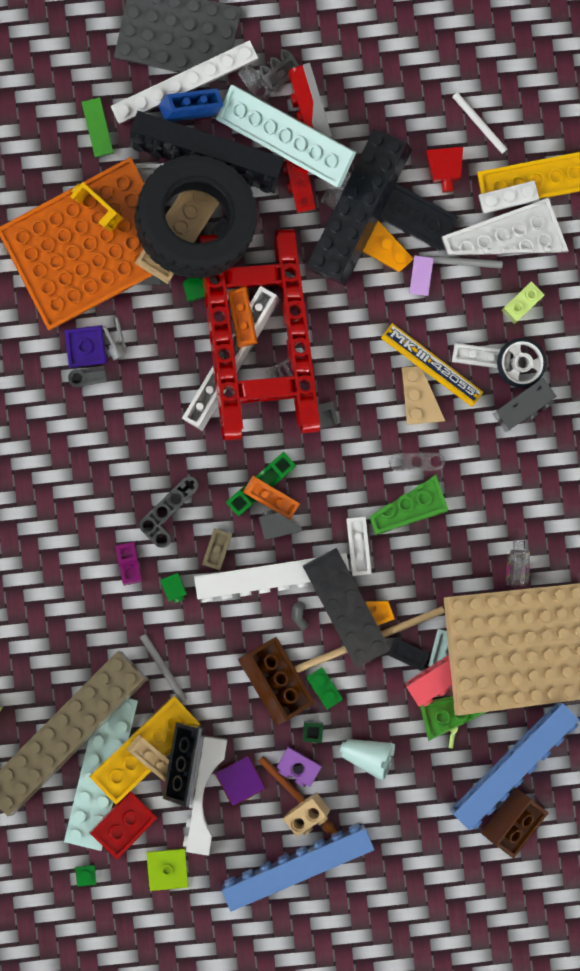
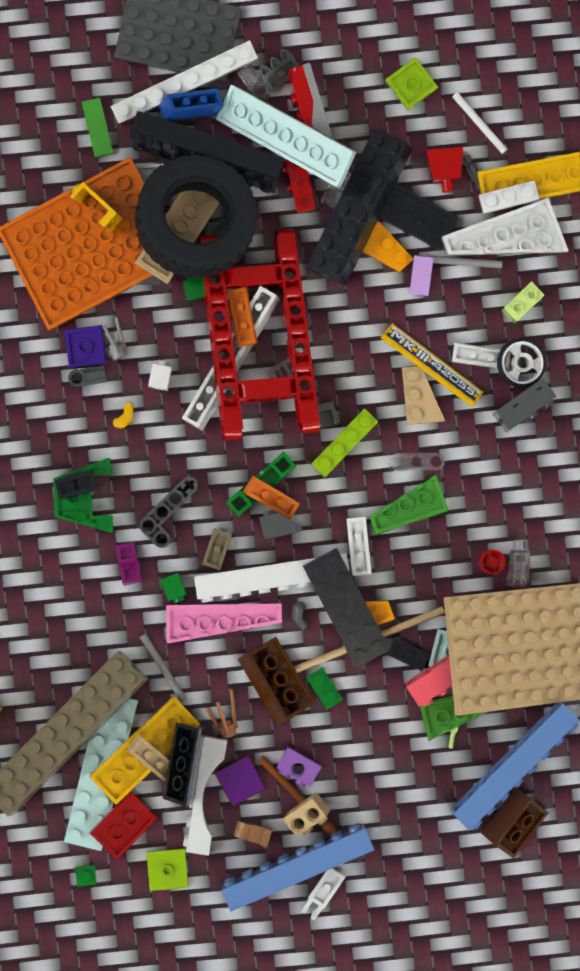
dark green brick [302,721,323,743] -> none
light aqua cone [340,739,395,781] -> none
none -> green wing [53,458,114,533]
none -> black brick [55,470,99,500]
none -> yellow arm [113,403,133,429]
none -> white brick [148,361,172,391]
none -> bright pink wing [166,603,282,643]
none -> nougat plant [205,689,238,739]
none -> medium nougat leg [234,820,272,847]
none -> white hinge [301,868,346,920]
none -> lime arch [311,408,378,478]
none -> lime plate [385,57,438,111]
none -> dark grey axle [462,155,485,191]
none -> red wheel [478,549,506,575]

